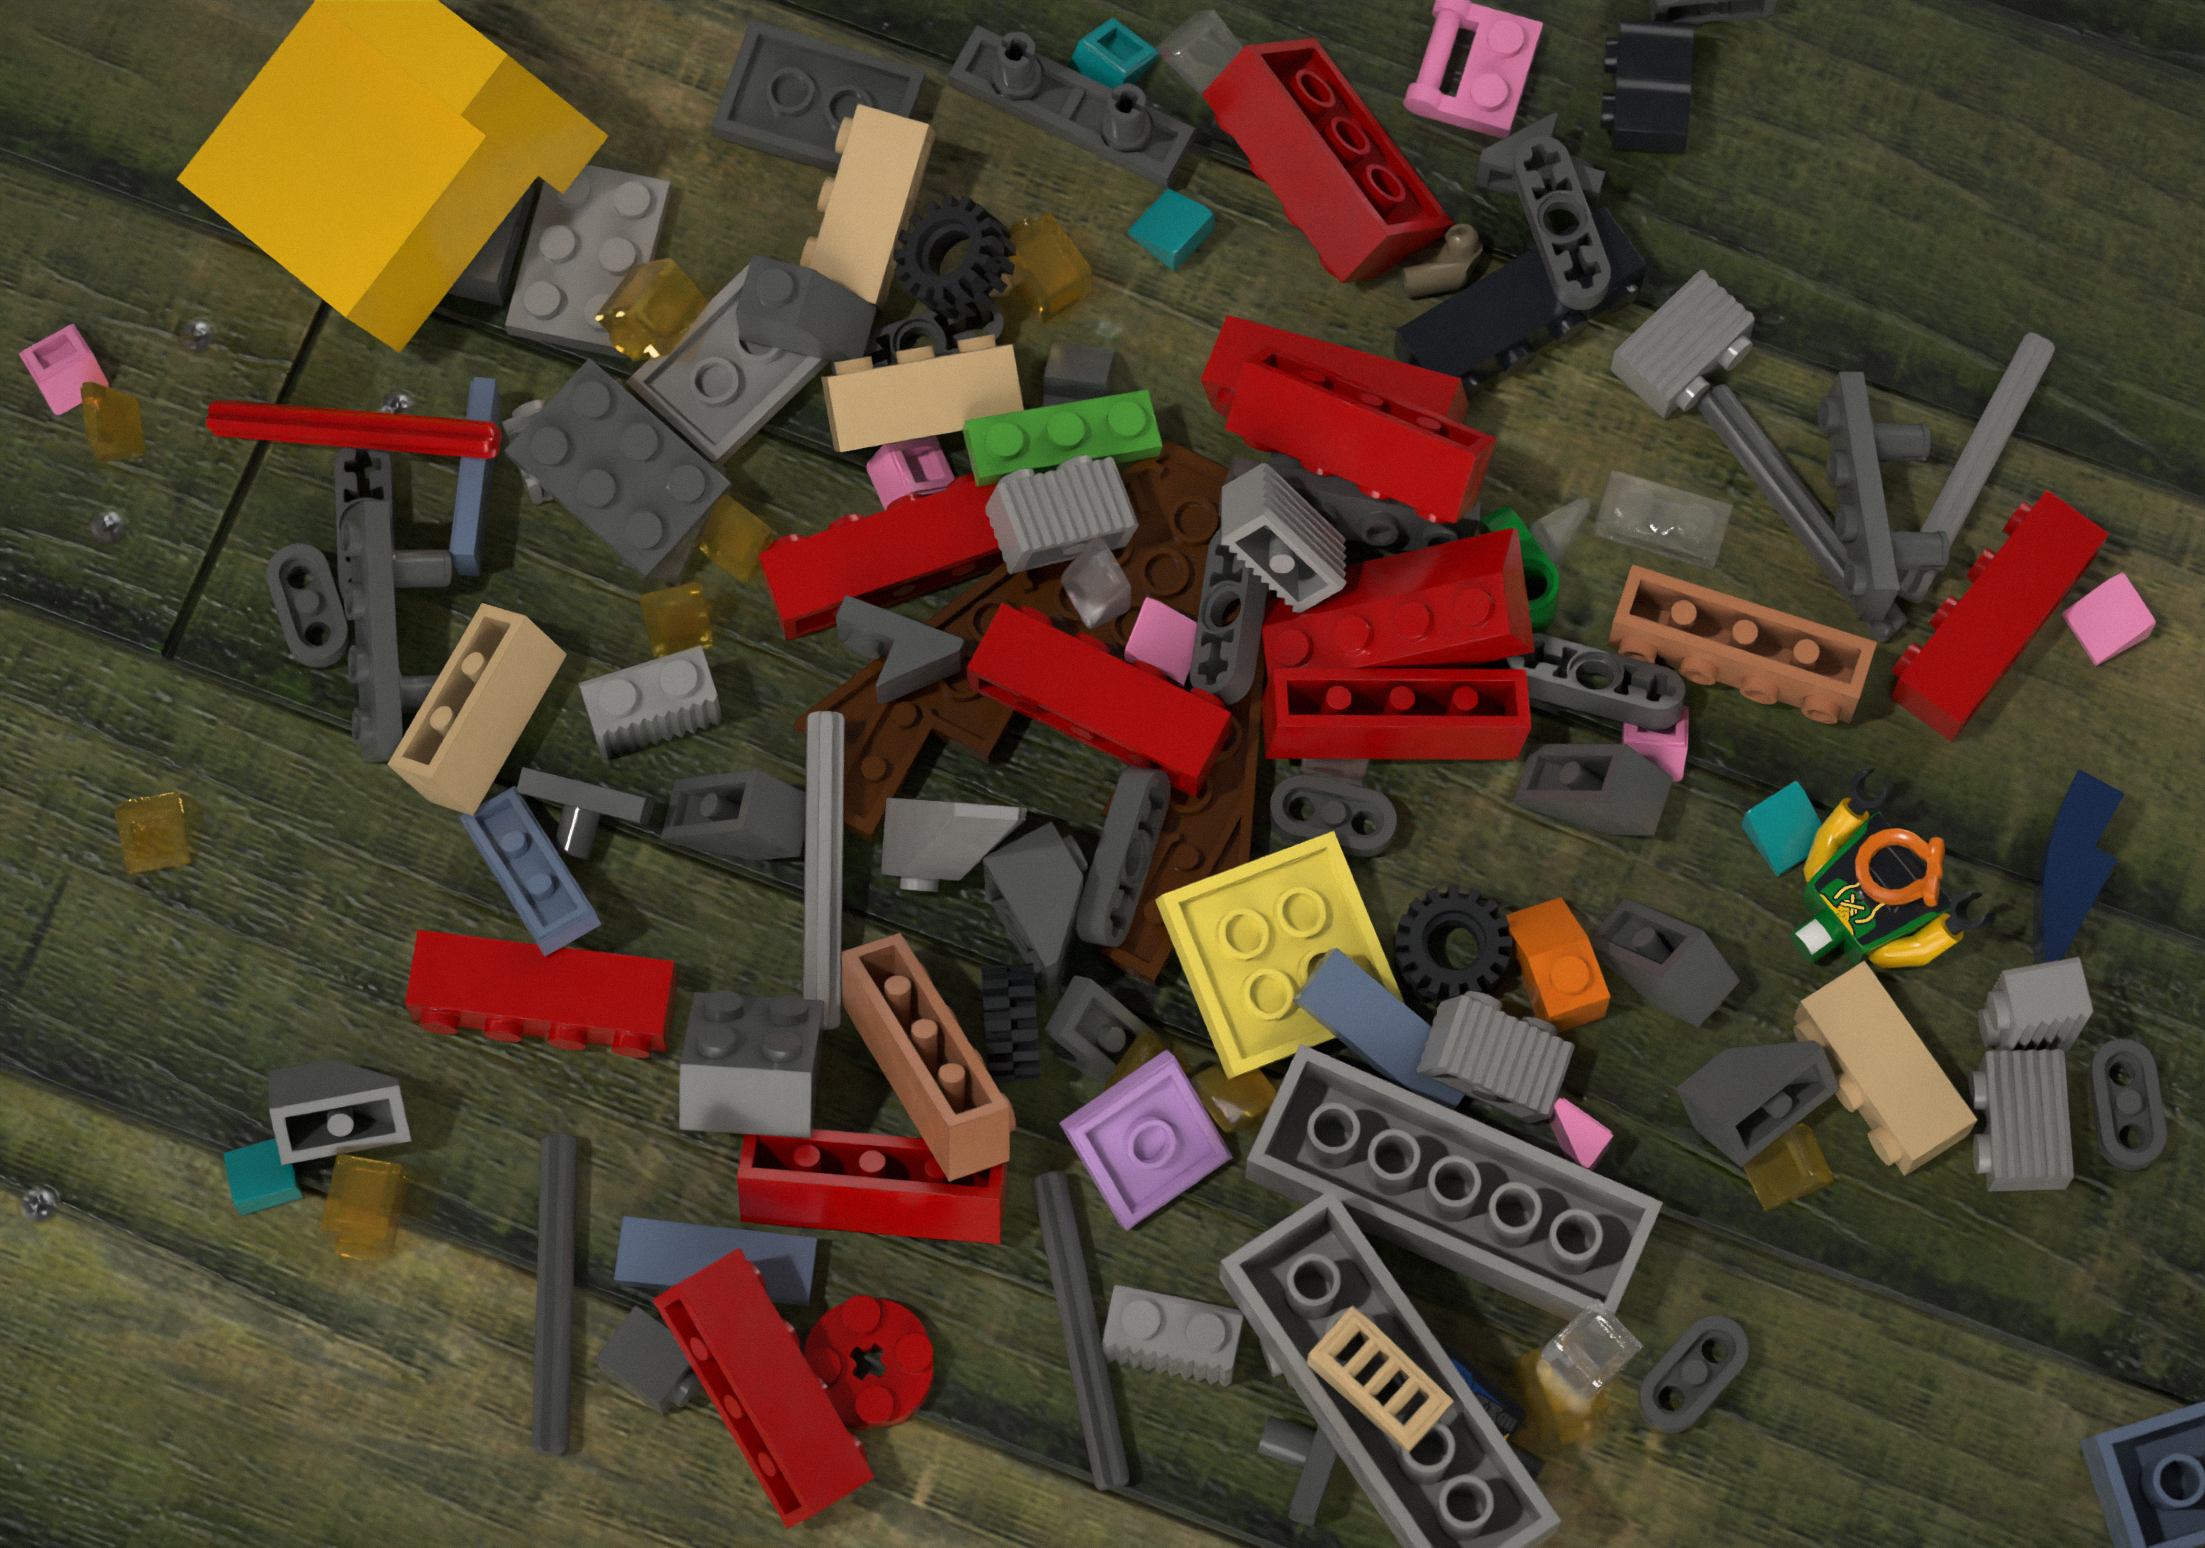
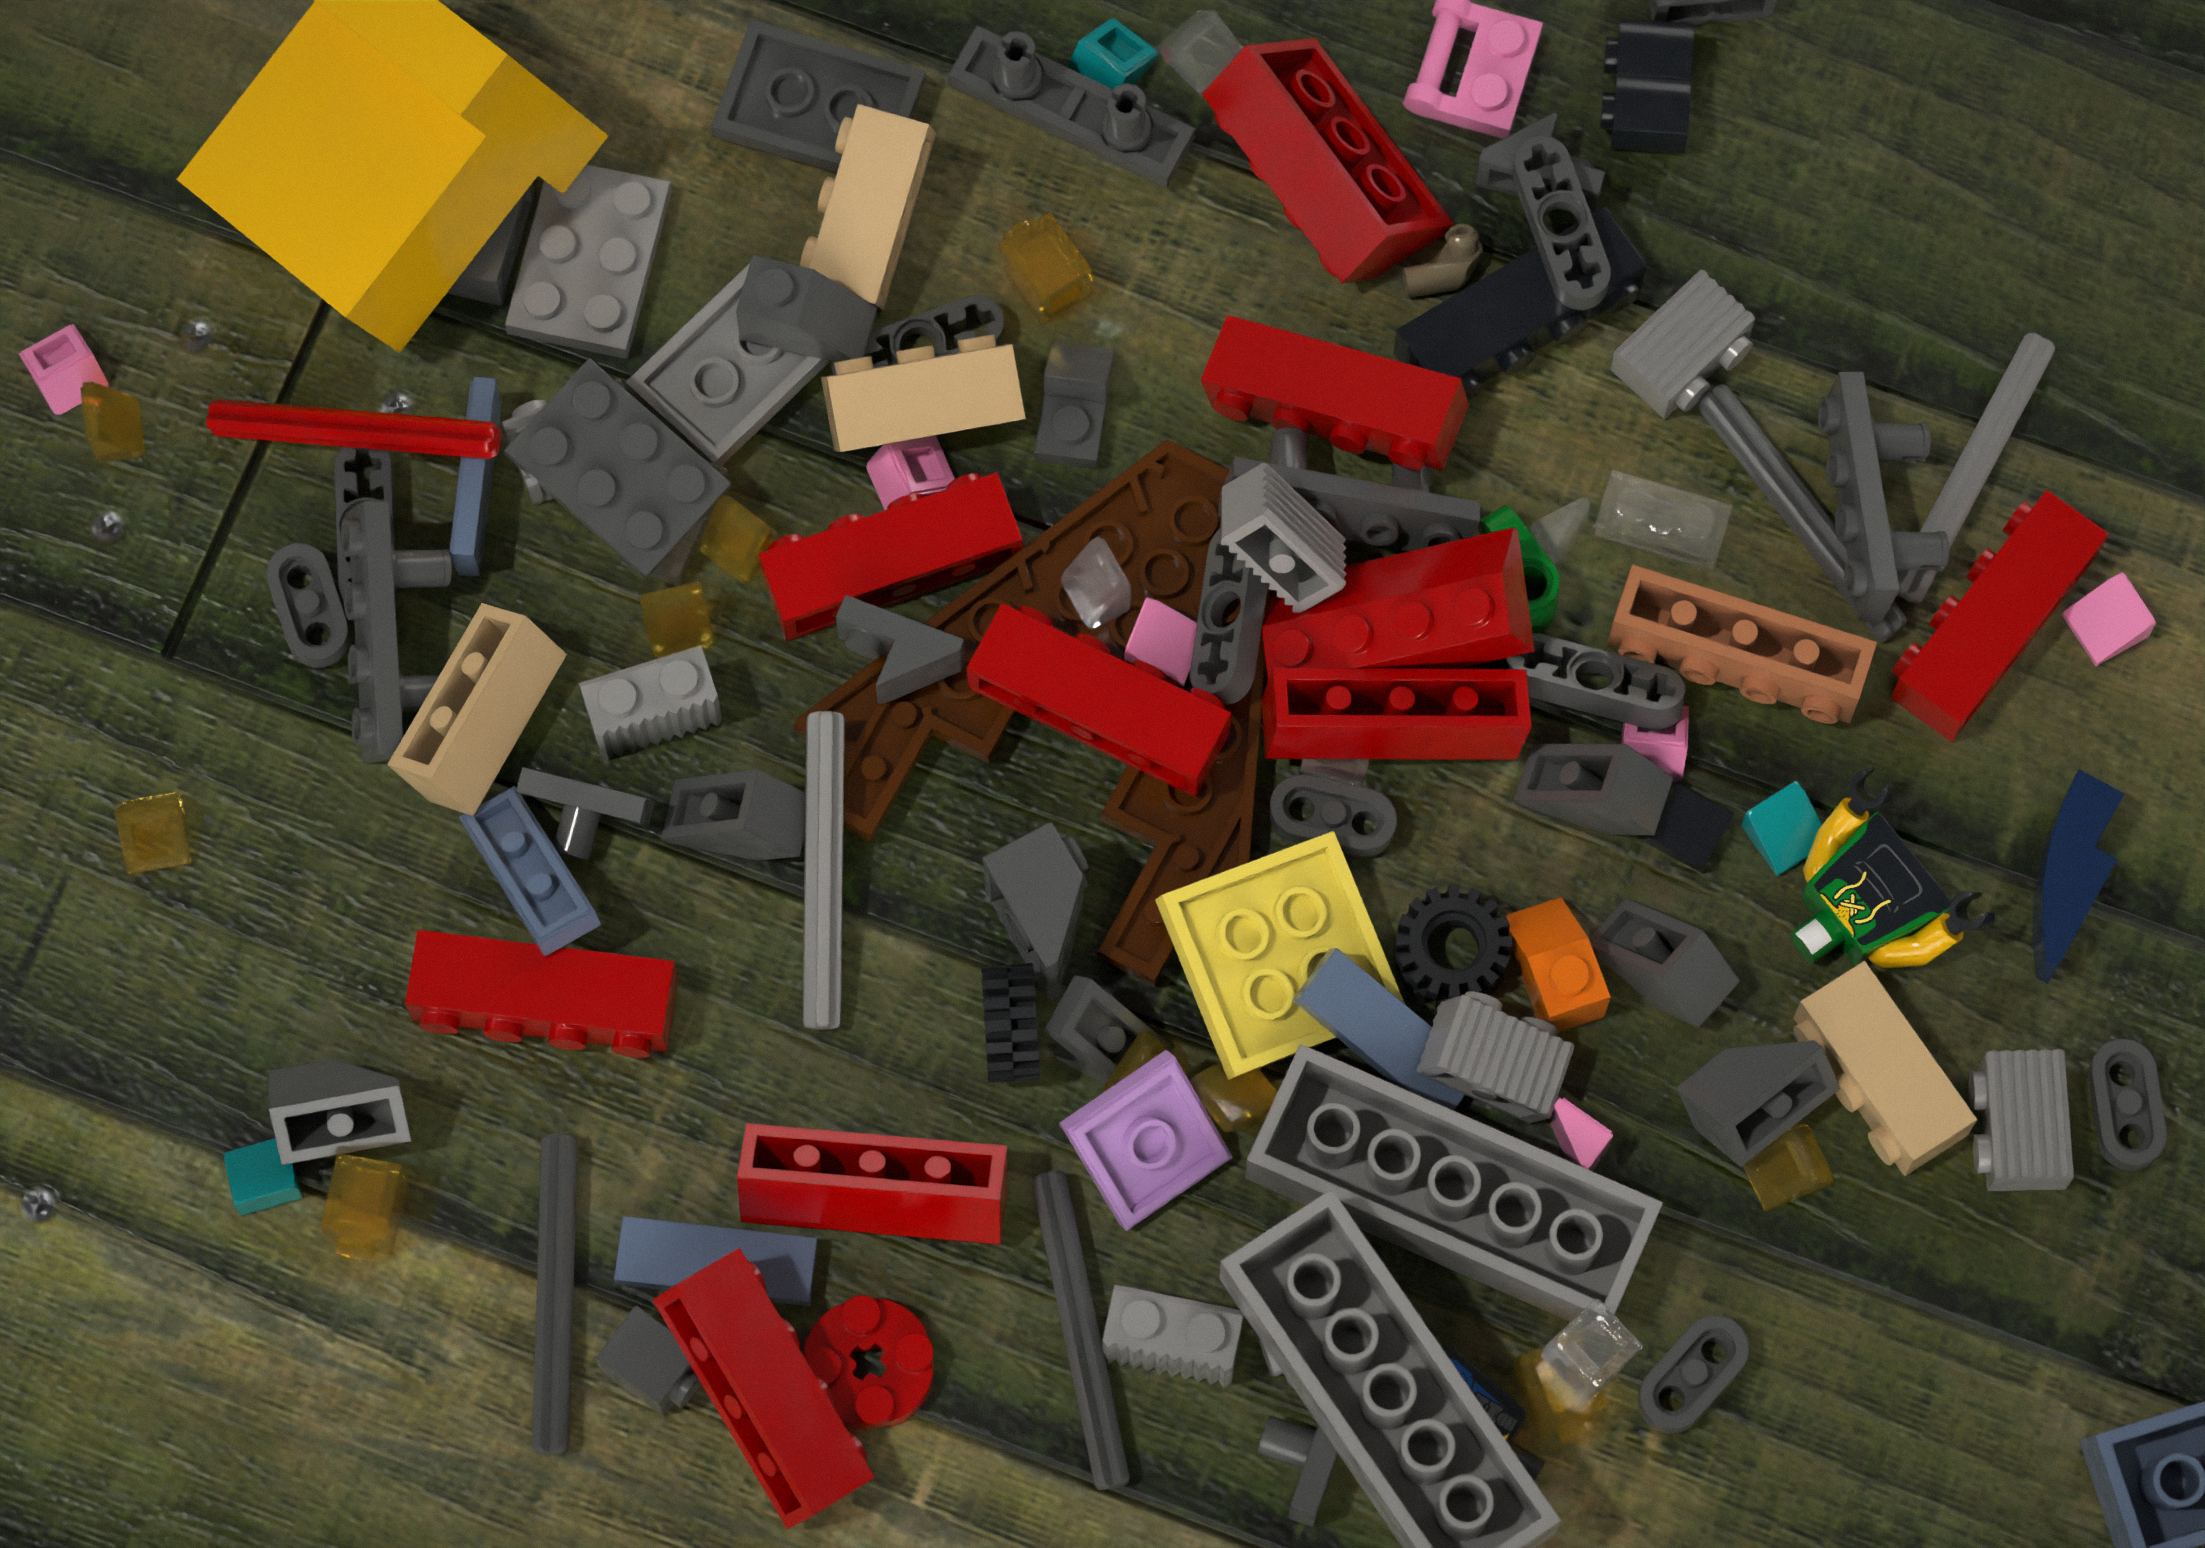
clear yellow brick [595,257,709,361] -> none
dark grey brick [679,990,824,1138] -> none
nougat brick [841,932,1016,1181] -> none
light grey wedge [881,798,1027,892] -> none
black tyre [894,195,1016,319] -> none
bright green plate [963,389,1163,487] -> none
light grey brick [985,455,1139,574] -> none
dark grey beam [1076,765,1171,947] -> none
teal slope [1127,188,1215,272] -> none
red brick [1225,344,1497,524] -> none
tan slope [1307,1306,1454,1453] -> none
orange piece [1855,828,1945,907] -> none
light grey brick [1978,957,2093,1052] -> none
none -> black tile [1646,784,1734,873]

